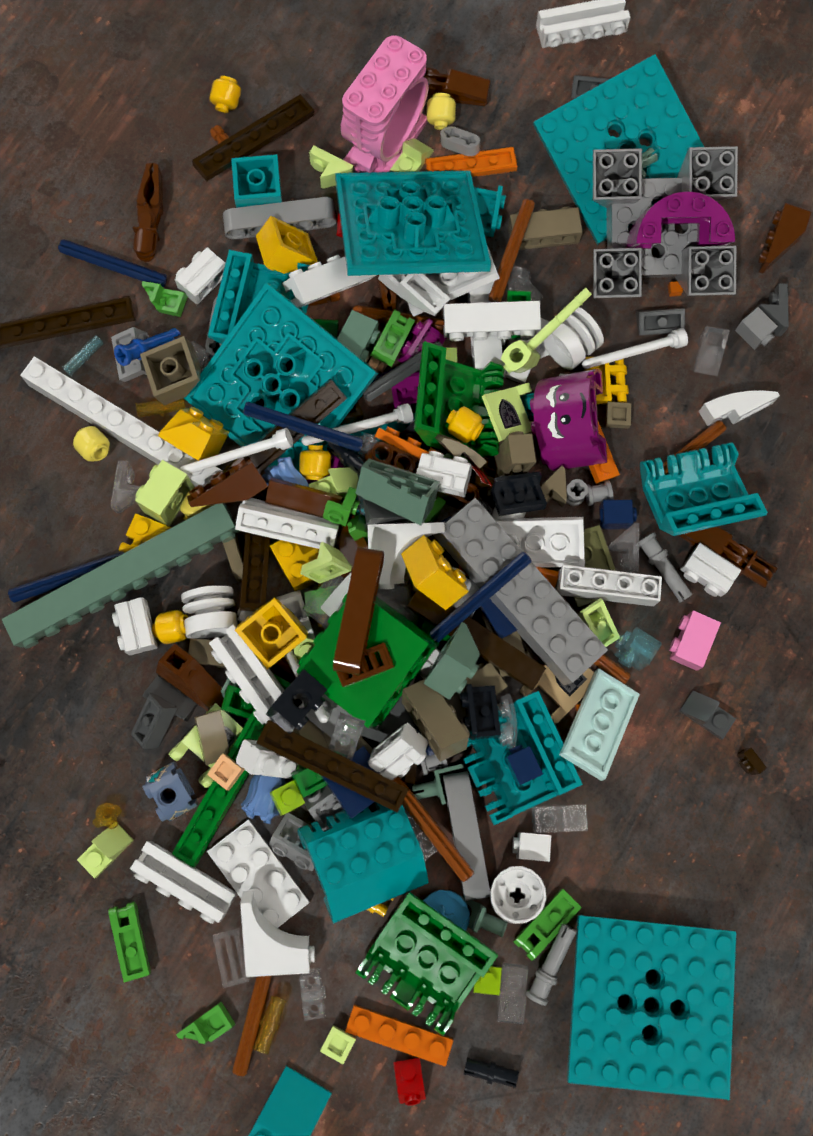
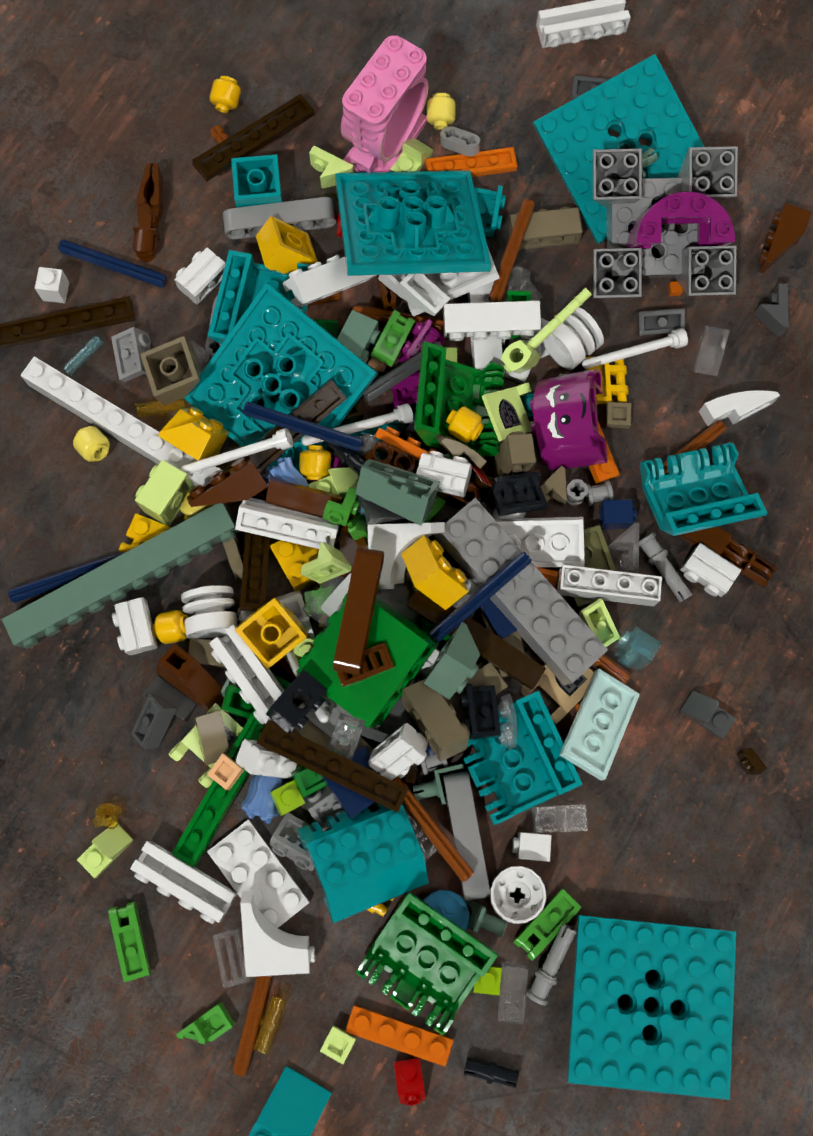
clear slope [110,460,140,513] -> none
blue pin [114,328,180,366] -> none
bright green slope [142,281,188,317] -> none
sand blue brick [143,761,198,822] -> none
clear piece [299,968,326,1021] -> none
reddish brown arm [424,67,491,106] -> none
dark blue brick [504,744,543,786] -> none
bright pink brick [669,610,721,671] -> none
light grey brick [735,307,778,350] -> none
none -> white brick [35,267,70,303]

